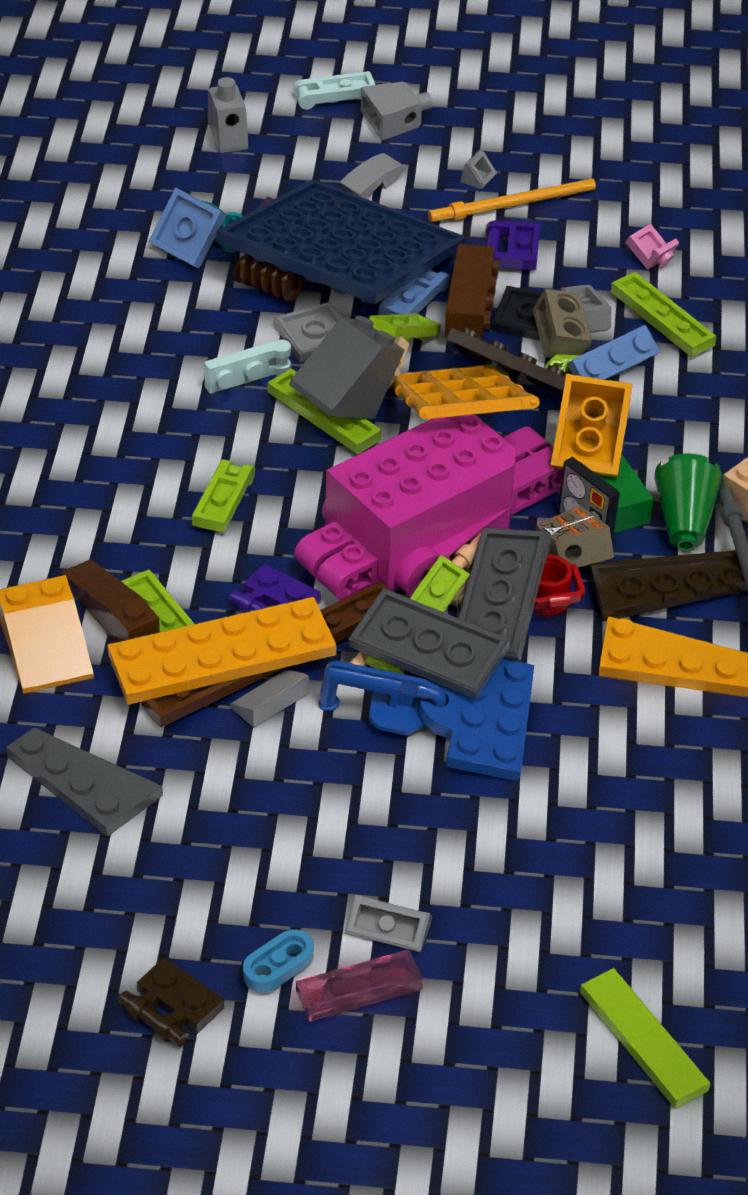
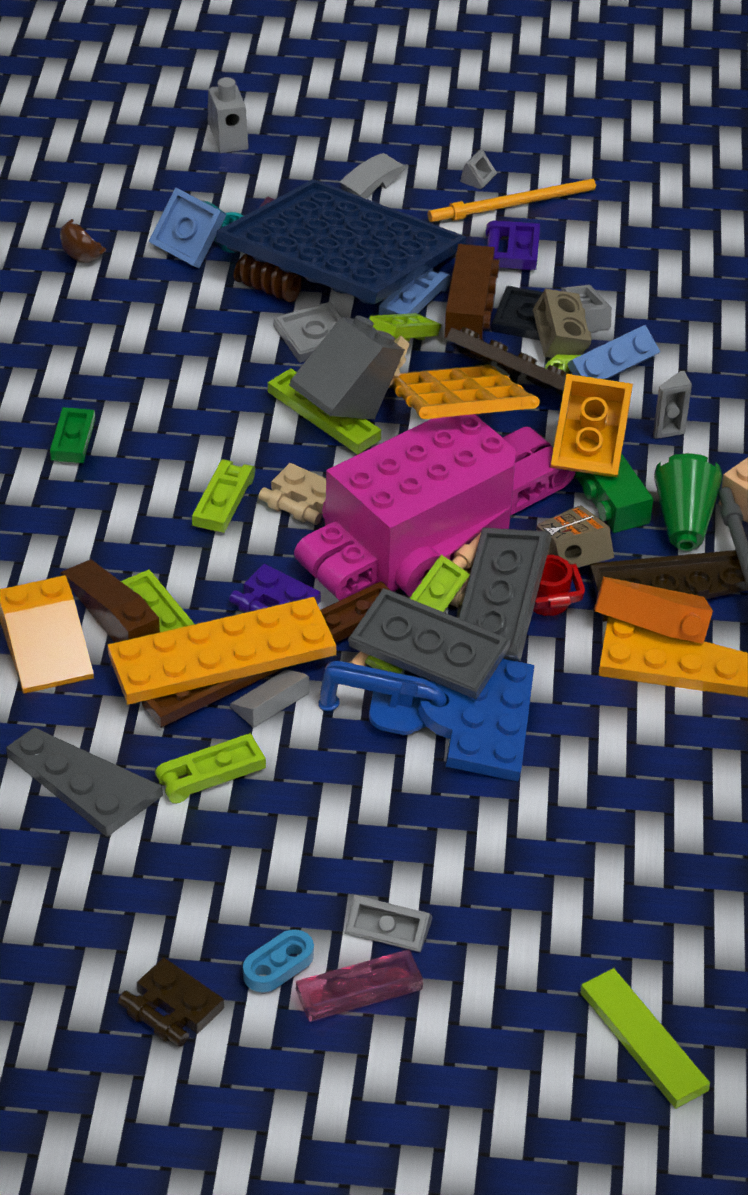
light aqua plate [204,340,291,394] -> none
light aqua plate [293,71,375,110] -> none
light grey torso [361,82,432,140] -> none
tile [557,456,620,542] -> none
lime plate [611,272,716,357] -> none
bright pink bracket [625,224,680,270] -> none
none -> green plate [50,407,96,463]
none -> reddish brown hair [60,219,106,263]
none -> lime plate [155,733,266,804]
none -> tan plate [258,463,326,525]
none -> orange slope [594,576,713,644]
none -> light grey slope [653,370,692,439]

